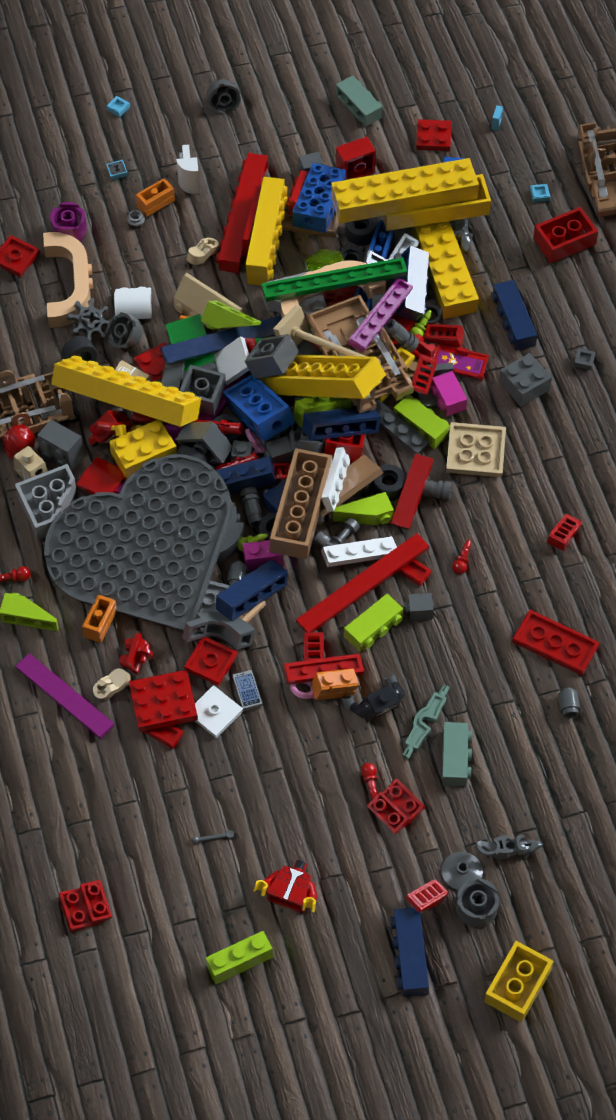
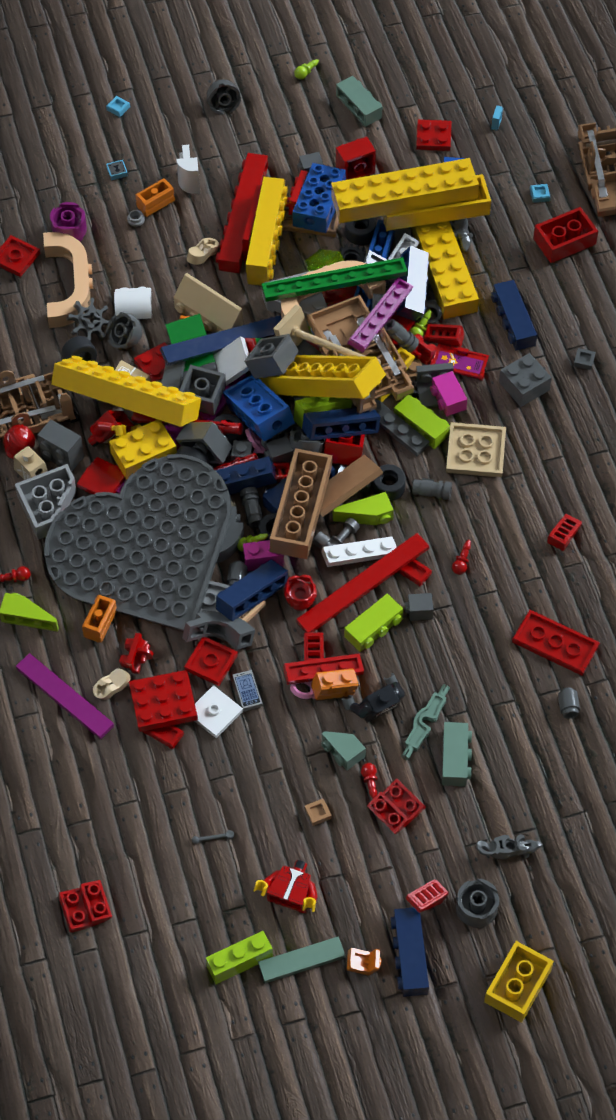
lime slope [201,301,261,330] -> none
white plate [321,447,350,512] -> none
red tile [391,454,434,530] -> none
red slope [411,354,438,395] -> none
dark grey dish [442,852,483,891] -> none
none -> sand green tile [258,936,345,983]
none -> red hair [284,575,317,611]
none -> lime bar [294,59,319,80]
none -> medium nougat plate [305,799,332,826]
none -> sand green slope [321,731,366,770]
none -> orange bracket [347,948,381,975]

